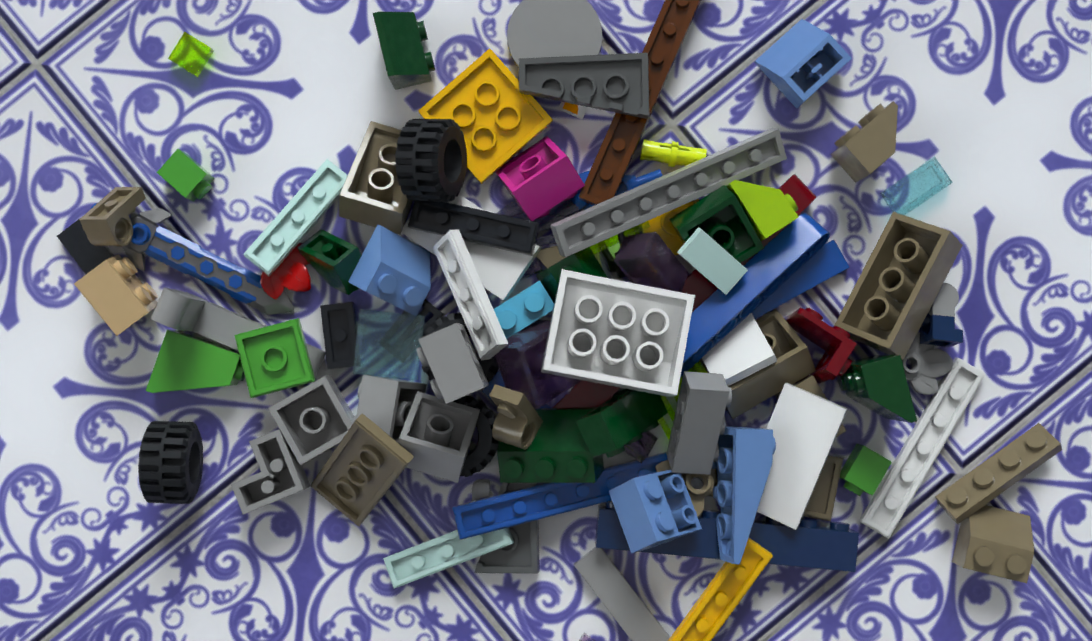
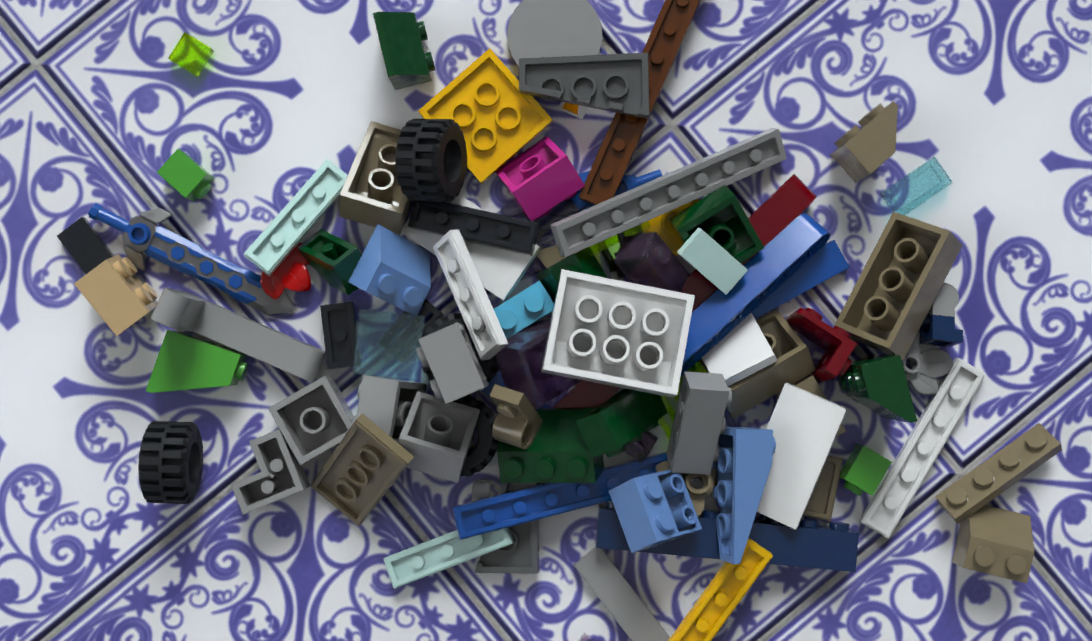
dark tan plate [79,187,146,246] -> none
bright green tile [234,318,316,398] -> none
neon yellow pin [640,139,707,167] -> none
lime slope [726,180,798,241] -> none
medium blue slope [754,19,852,109] -> none

